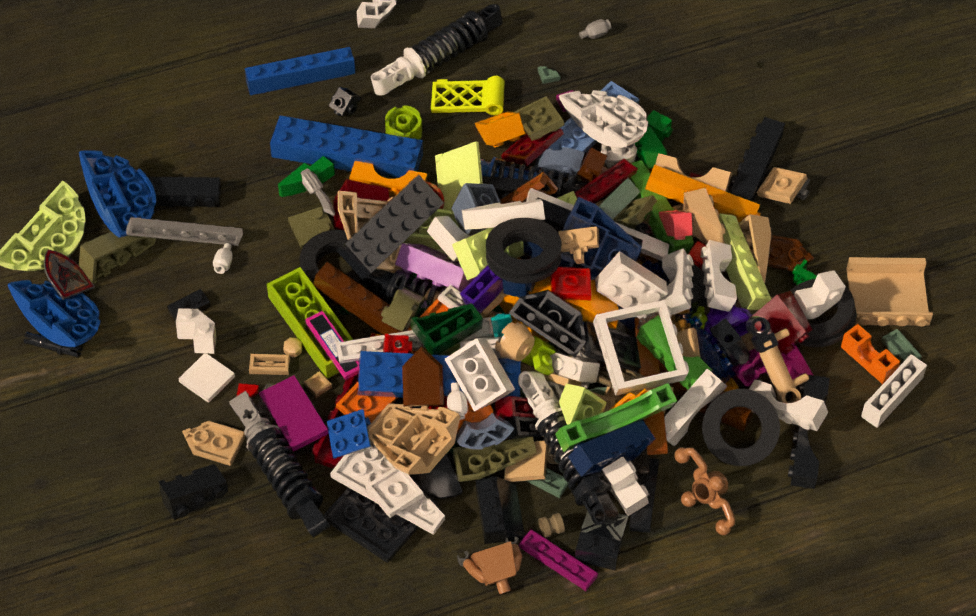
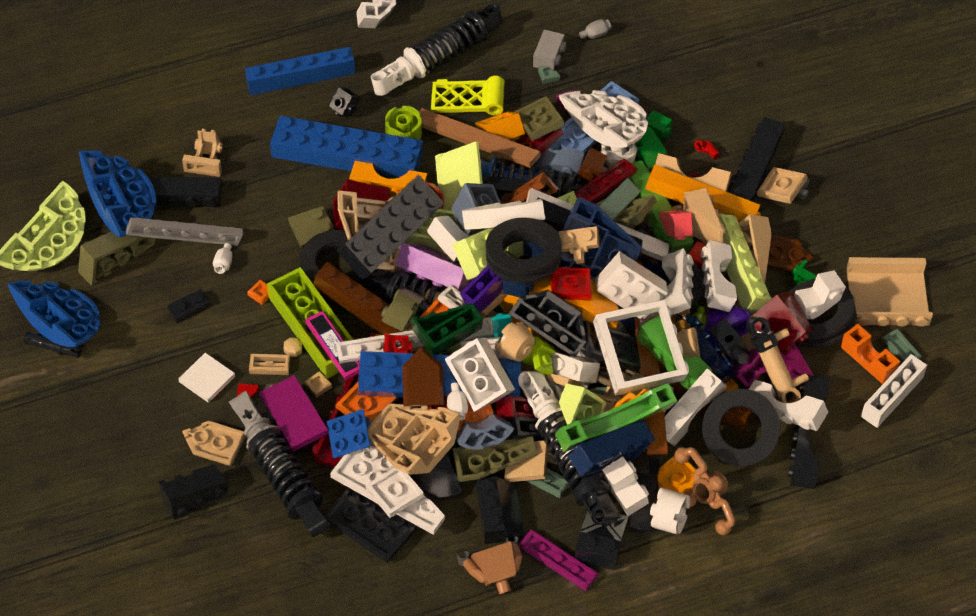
shield [44,249,95,300] -> none
white brick [176,309,216,354] -> none
green slope [278,156,334,197] -> none
light grey piece [300,168,335,216] -> none
dark tan wheel [538,513,565,538] -> none
none -> tan tile [182,129,223,177]
none -> orange tile [247,280,269,305]
none -> medium nougat tile [419,108,541,168]
none -> light grey brick [533,30,566,71]
none -> white brick [650,488,690,534]
none -> light orange tile [657,456,696,493]
none -> red arm [694,140,721,160]

